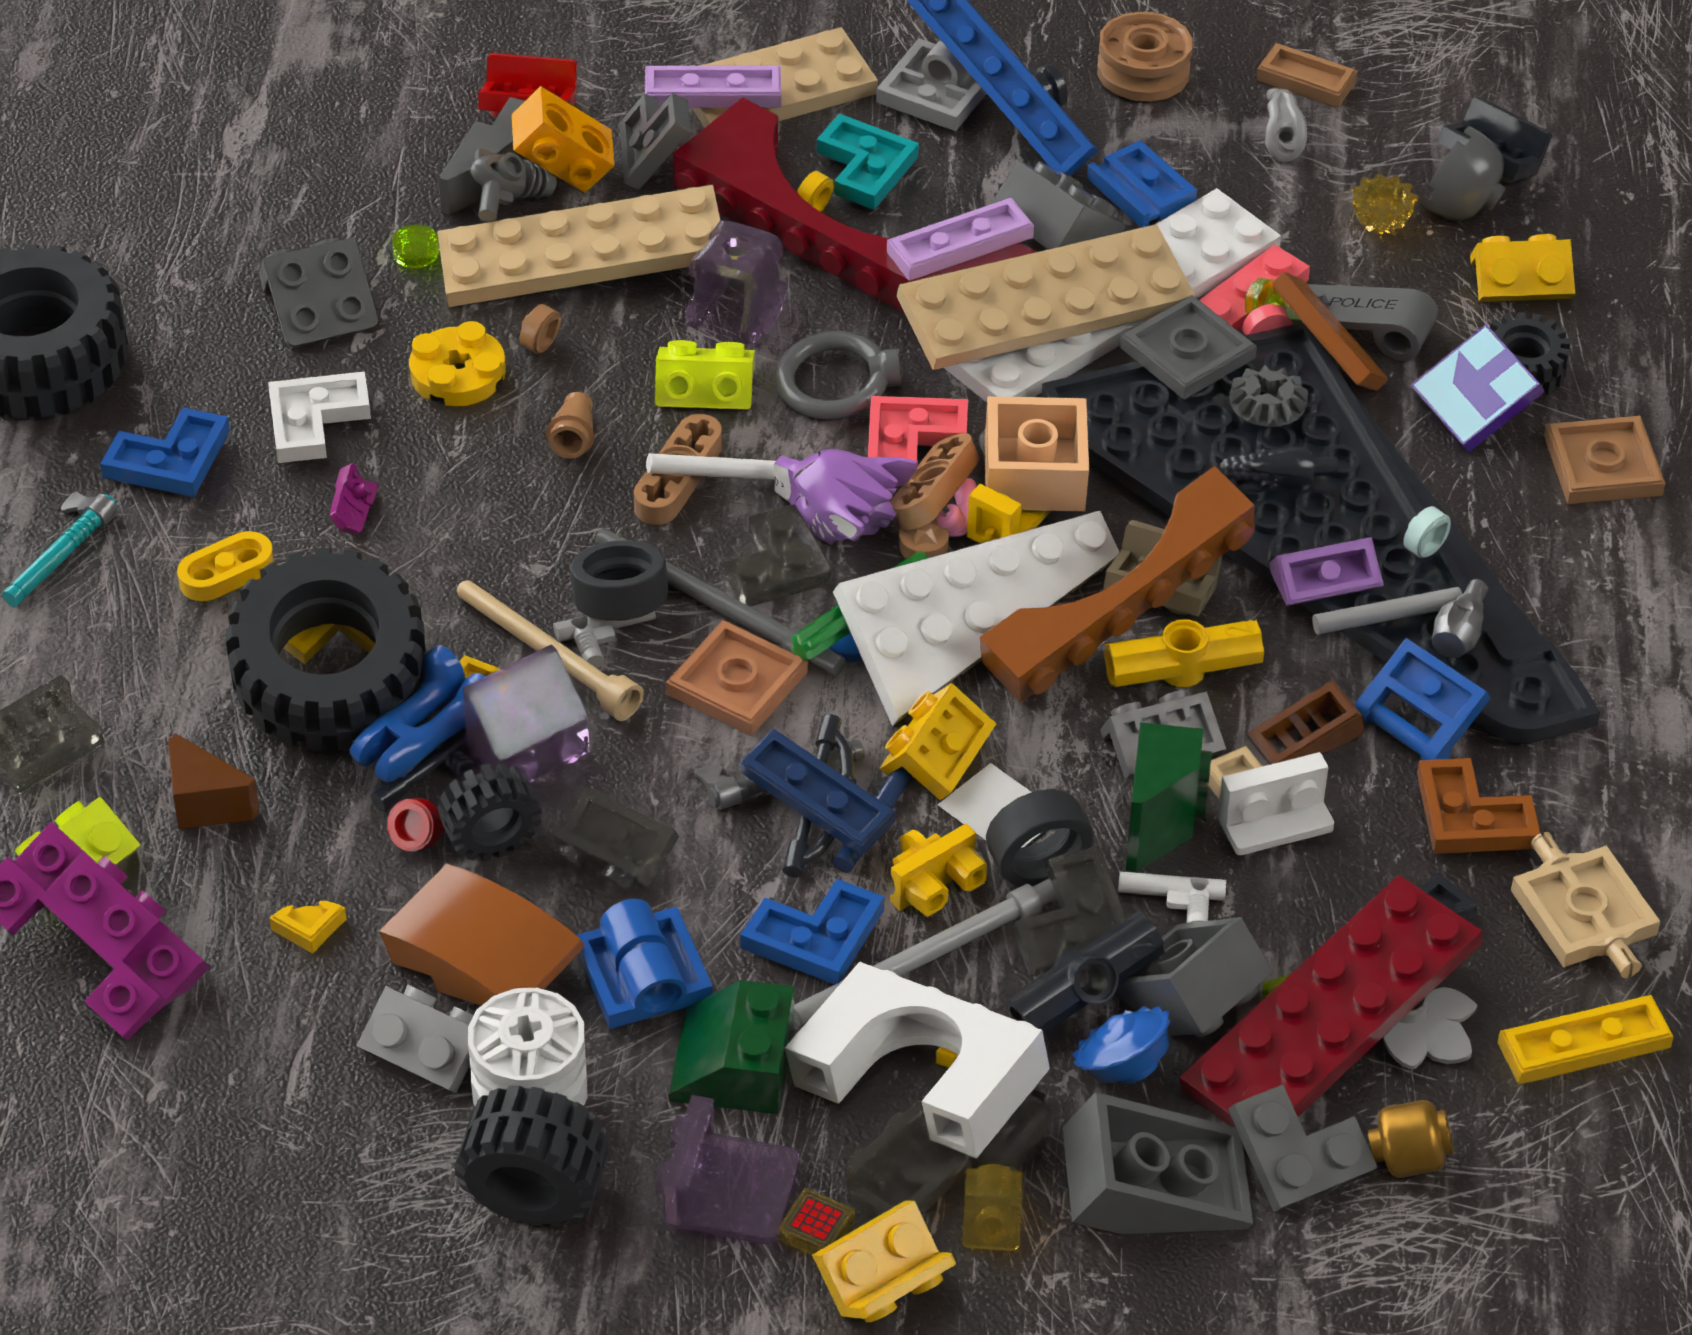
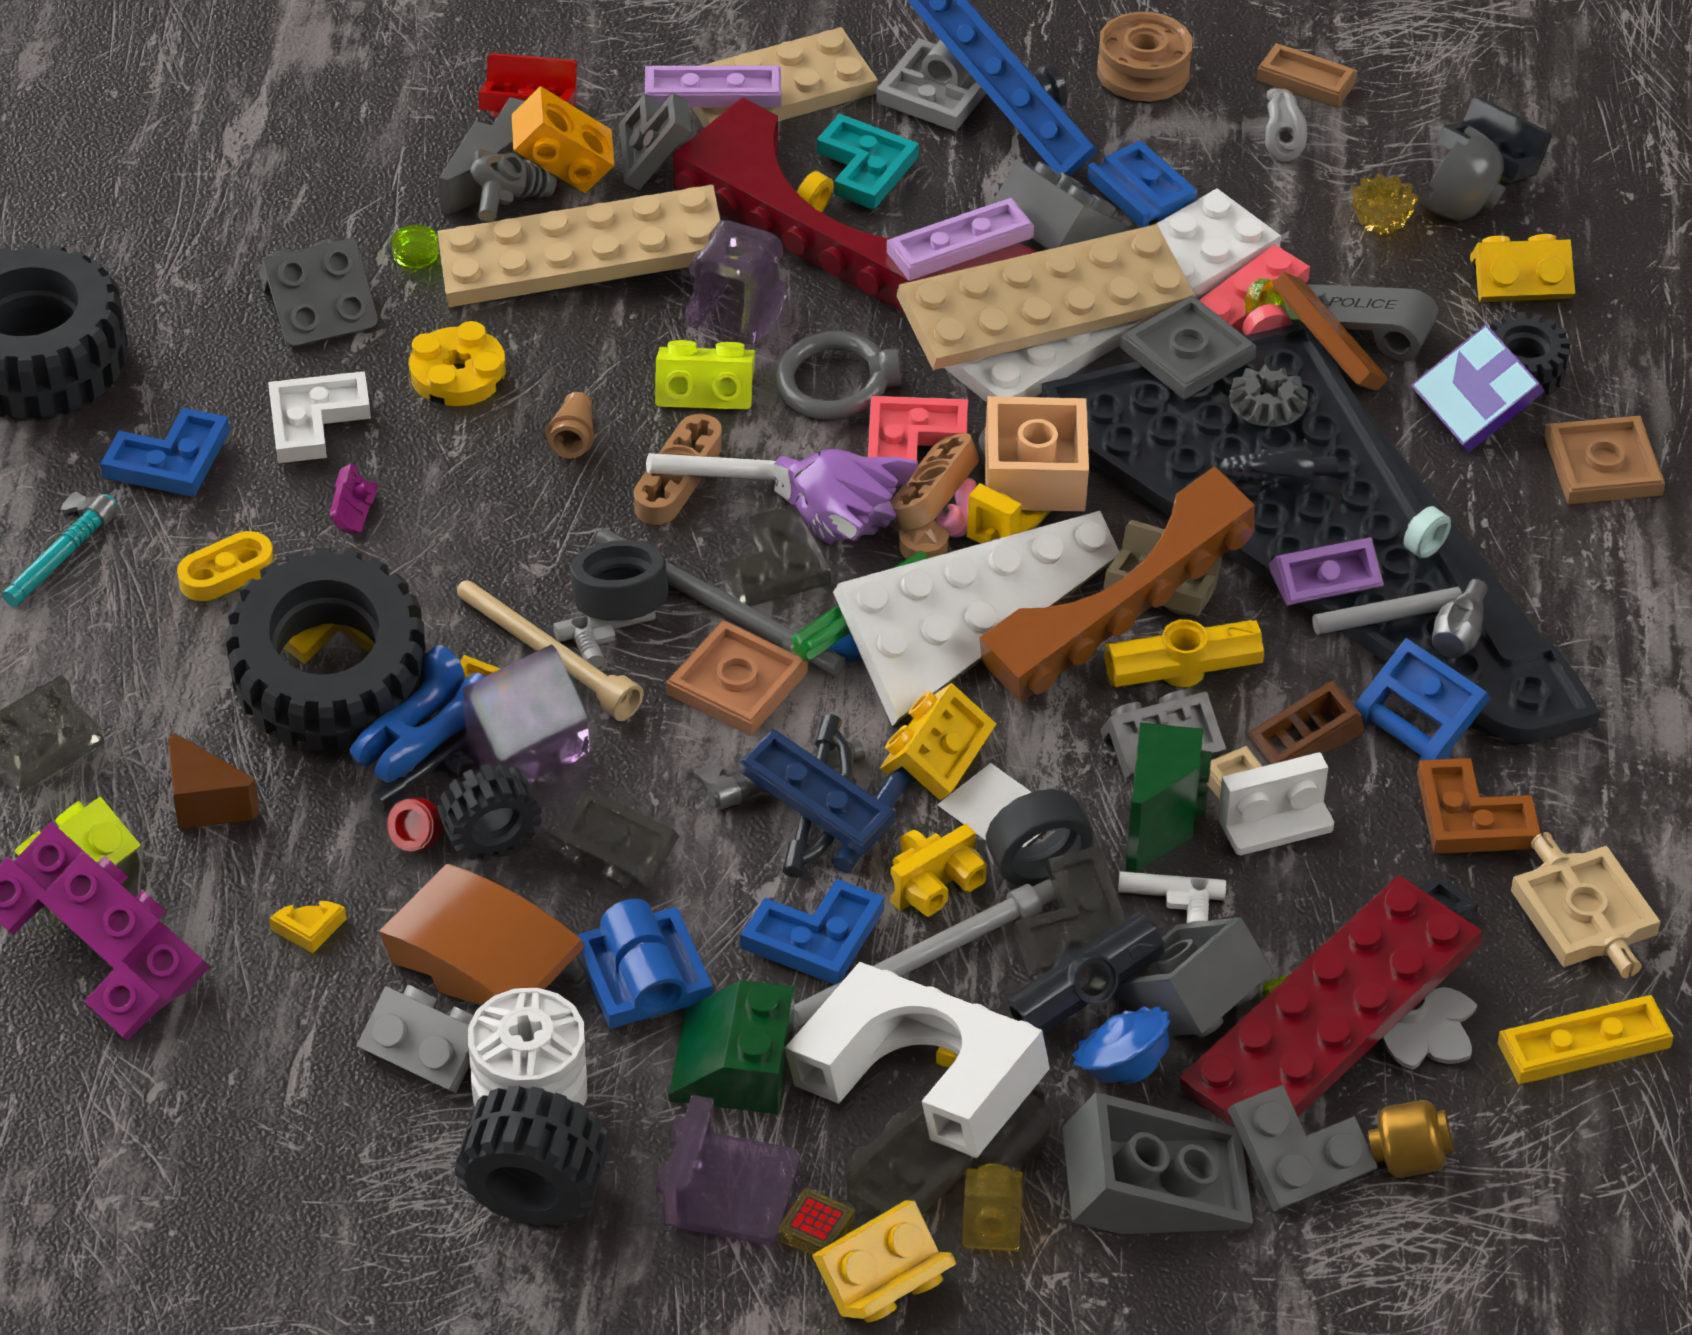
medium nougat tile [519,304,561,354] -> none

